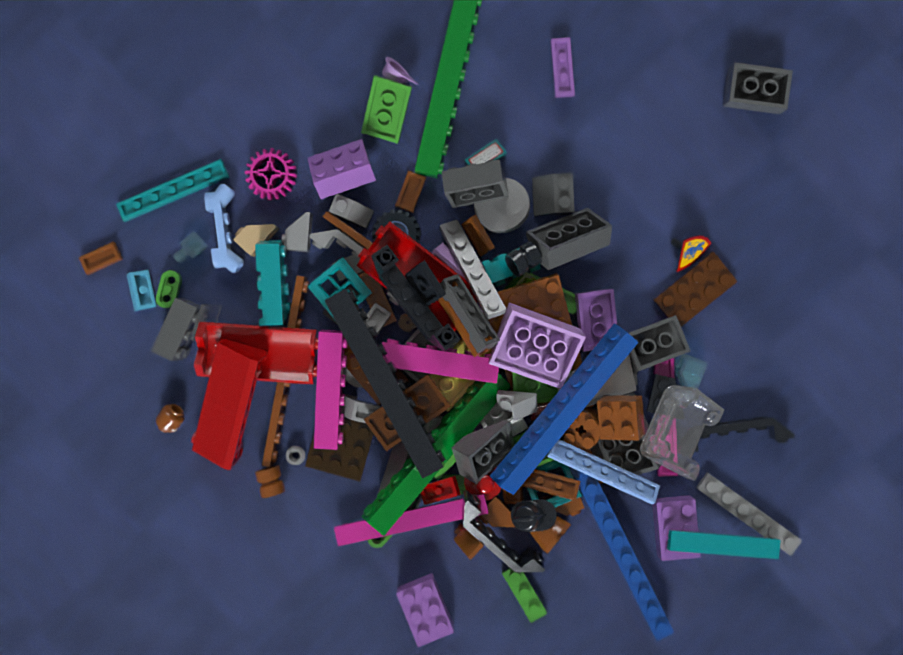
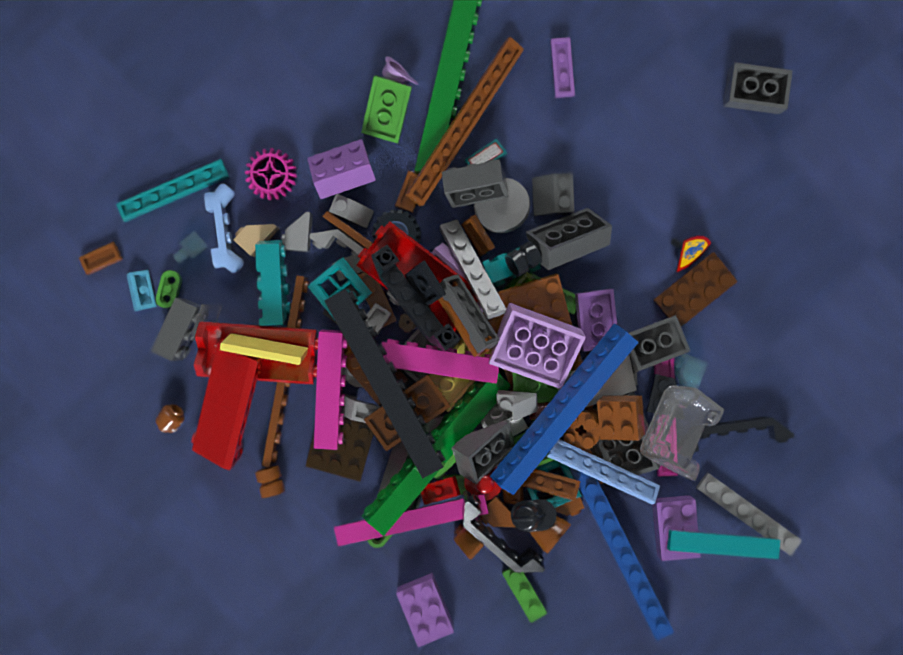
light grey plate [286,446,305,465] -> none
none -> light yellow tile [220,333,308,365]
none -> dark orange plate [405,37,524,206]

